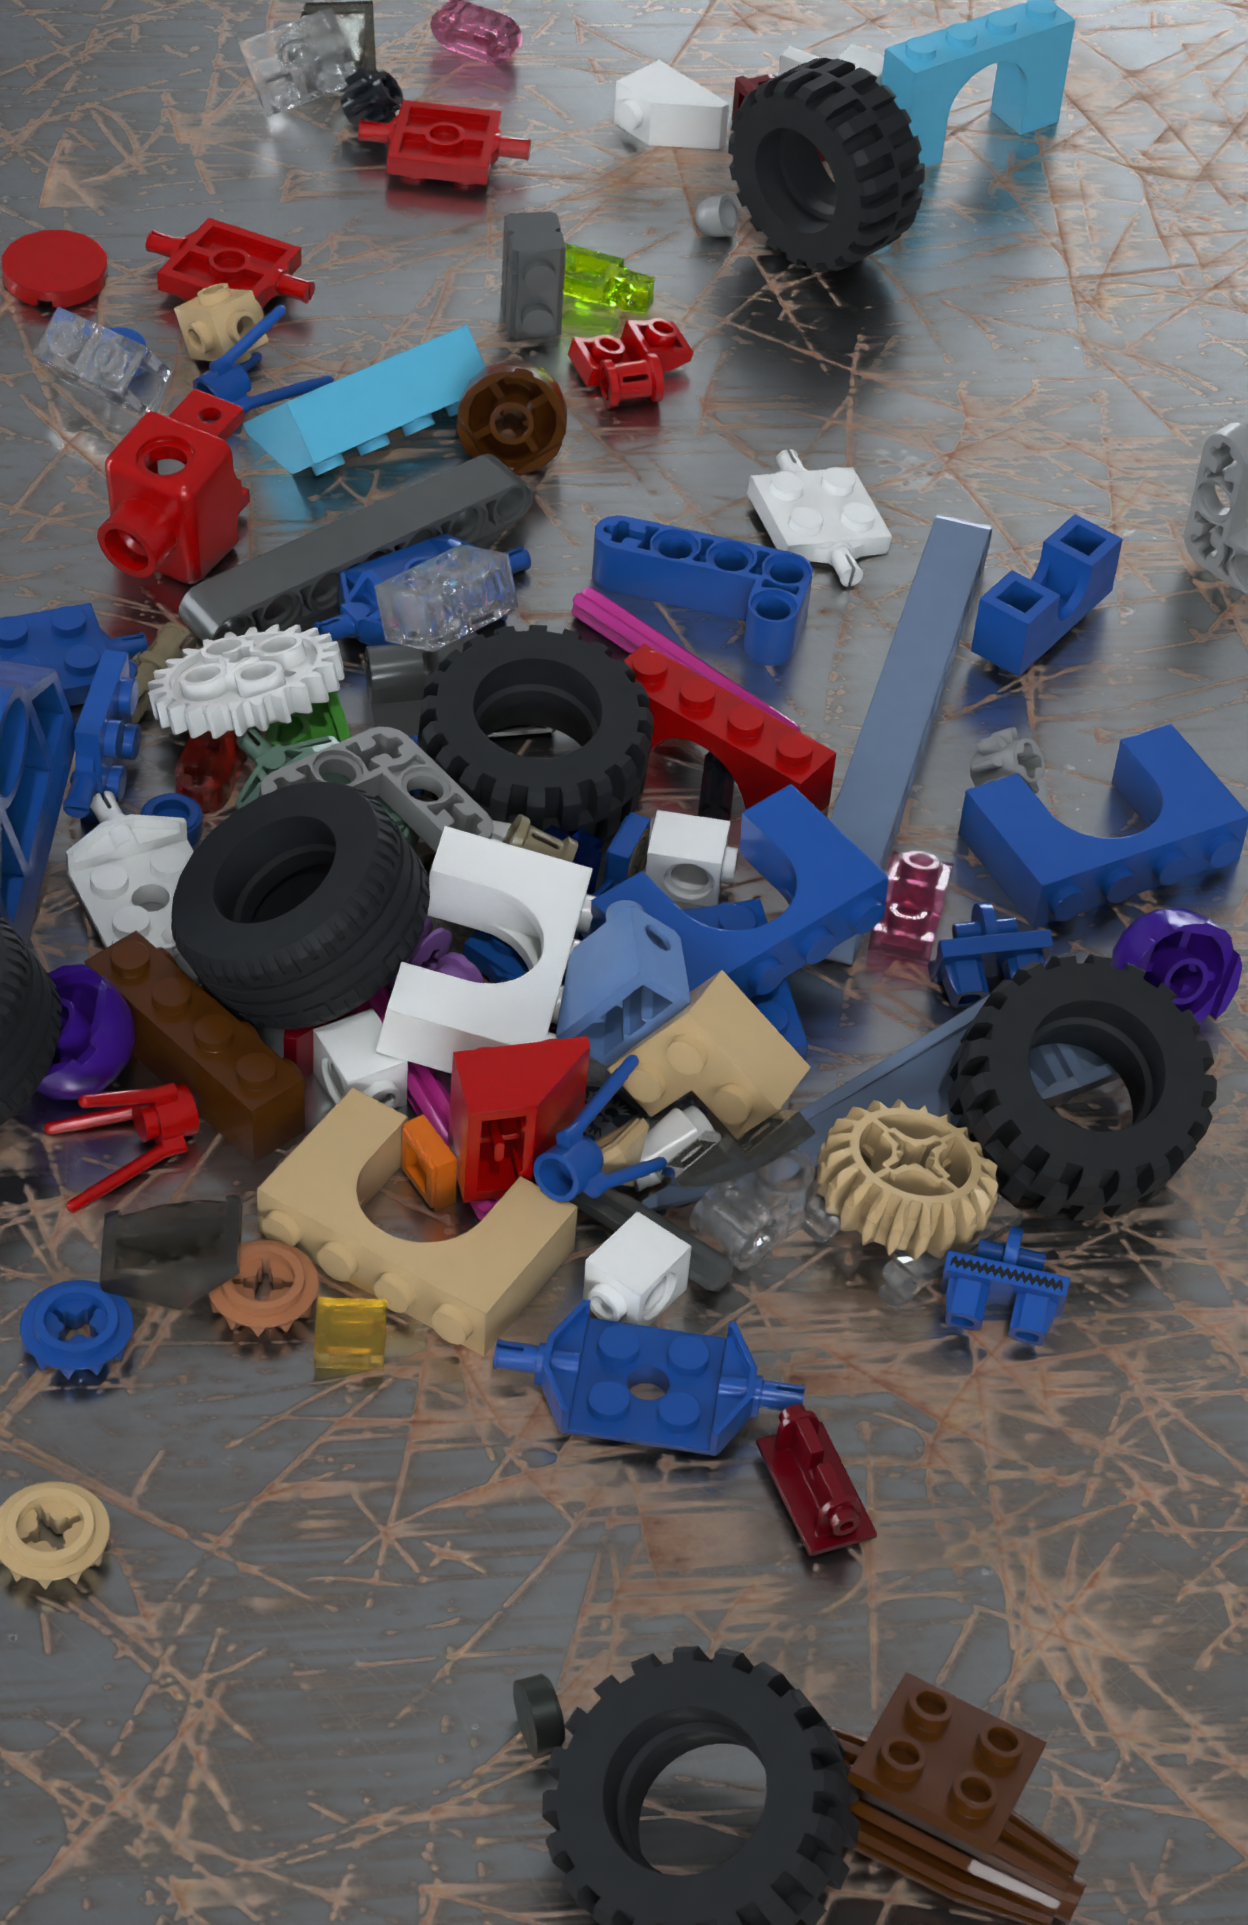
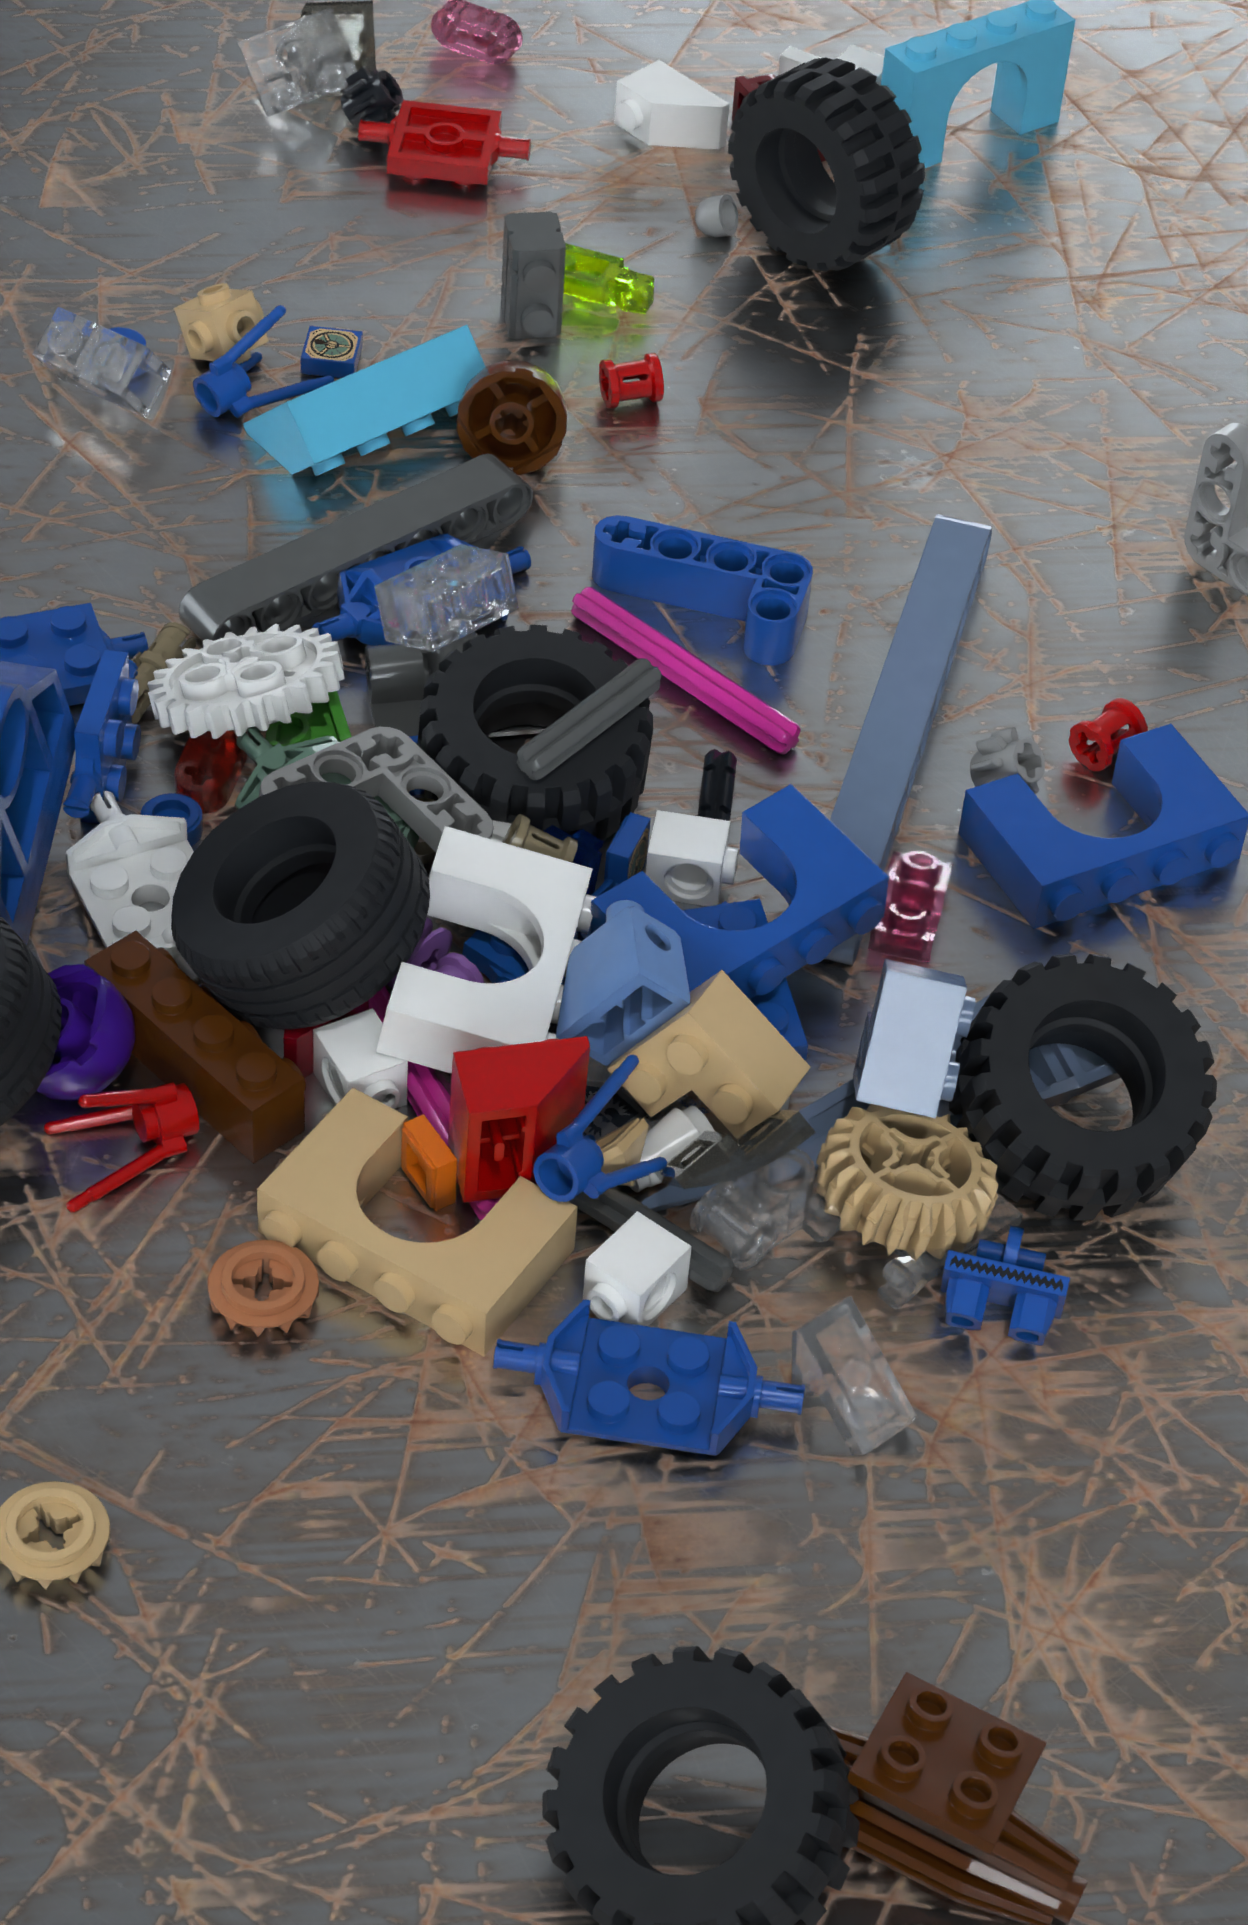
red tile [2,230,108,308] -> none
blue gear [20,1280,133,1380] -> none
red piece [97,388,250,585] -> none
clear smoke slope [99,1195,243,1310] -> none
red plate [145,218,315,309] -> none
clear yellow tile [314,1297,387,1370] -> none
pearl dark grey tile [513,1674,565,1756] -> none
red slope [567,318,694,386] -> none
red arch [623,643,837,812] -> none
white plate [747,449,892,587] -> none
dark red hinge [756,1404,877,1556] -> none
blue hips [928,902,1054,1008] -> none
blue arch [971,514,1123,677] -> none
dark purple cylinder [1111,908,1242,1032] -> none
none -> tile [301,326,363,378]
none -> dark grey axle [516,658,662,780]
none -> clear slope [791,1296,918,1457]
none -> brick [853,959,976,1118]
none -> red bush [1068,698,1148,772]

